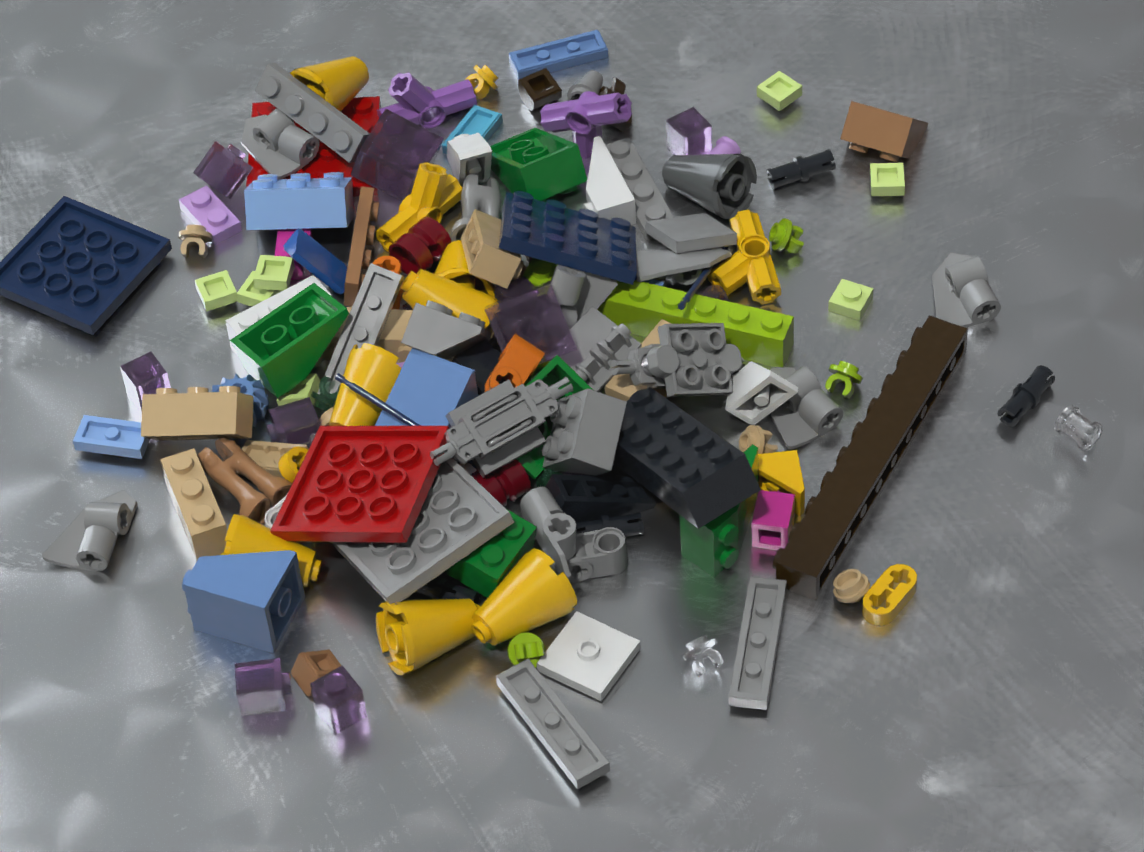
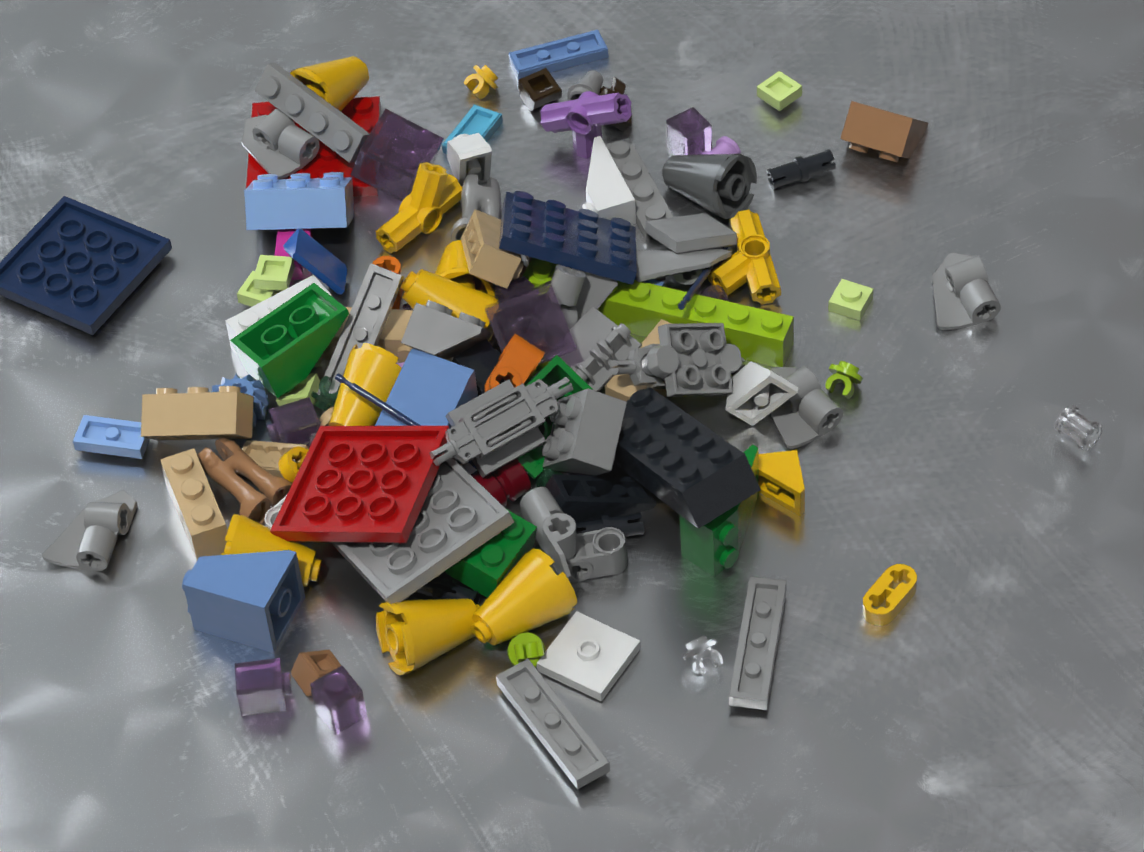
clear purple brick [120,352,170,414] -> none
tan plate [178,225,212,258] -> none
lavender plate [179,185,242,245] -> none
clear purple brick [193,141,253,199] -> none
yellowish green plate [195,270,238,311] -> none
medium nougat plate [344,186,379,307] -> none
medium lavender piece [377,72,477,136] -> none
dark red wheel [388,217,452,276] -> none
green slope [490,128,587,202] -> none
tan plate [739,425,778,454] -> none
dark pink brick [751,490,795,550] -> none
lime plate [769,218,804,254] -> none
dark brown brick [772,315,968,600] -> none
tan plate [833,569,870,603] -> none
yellowish green plate [870,163,905,196] -> none
black pin [997,365,1055,427] -> none

